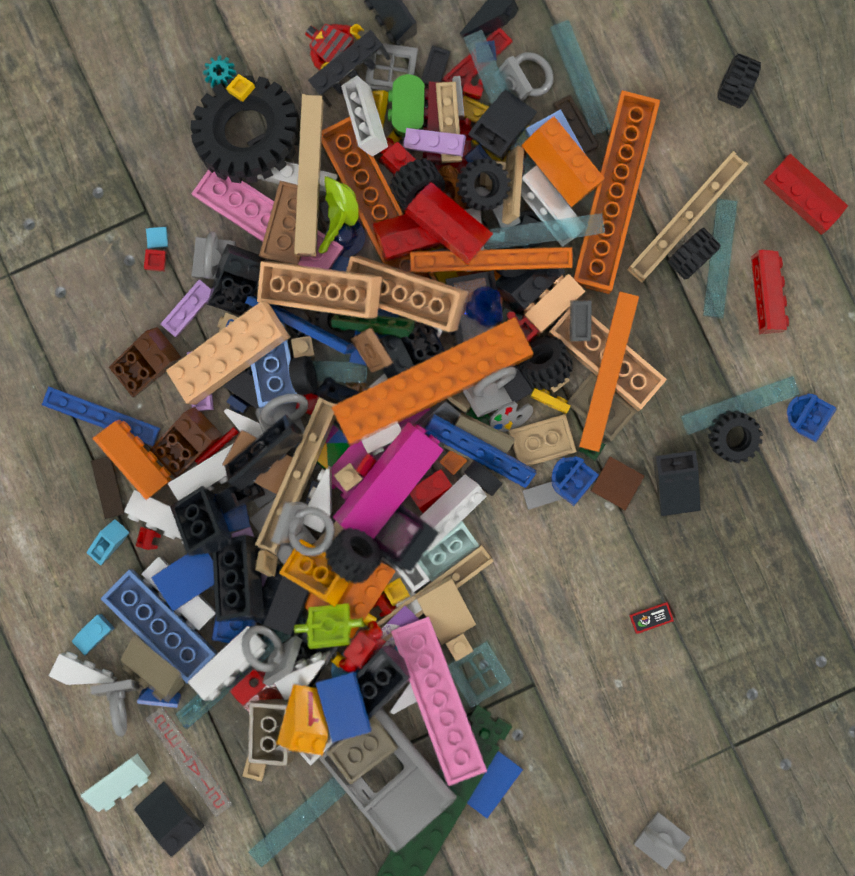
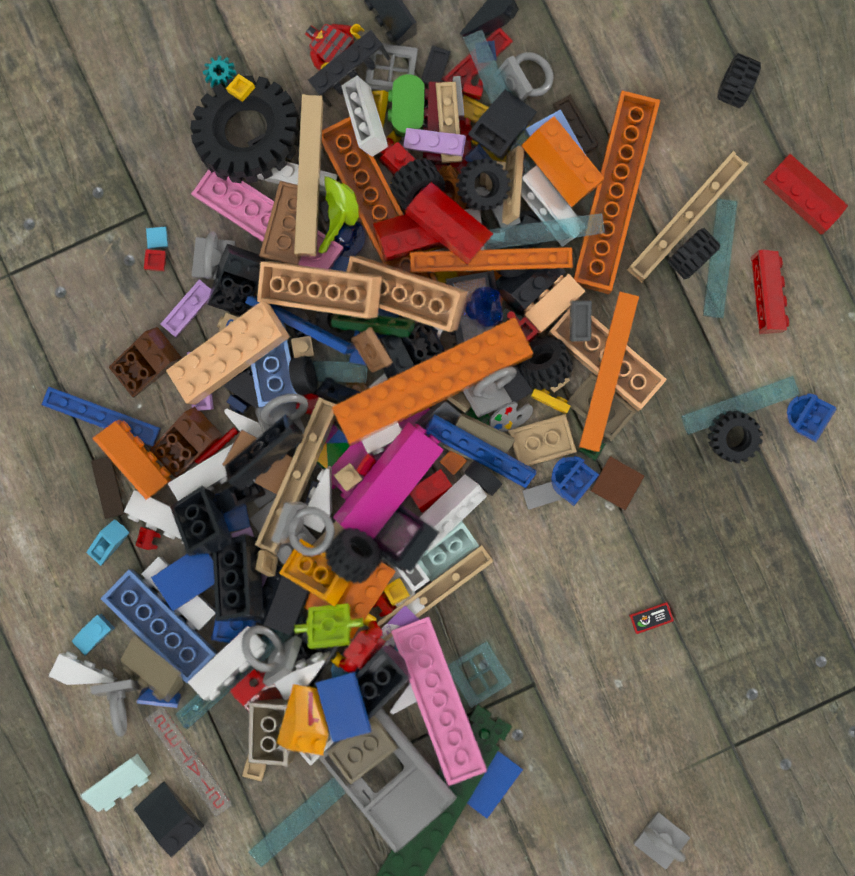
tan tile [415,576,476,645] -> none
tan brick [446,633,473,661] -> none
clear light blue tile [550,20,611,136] -> none
black slope [652,451,701,516] -> none

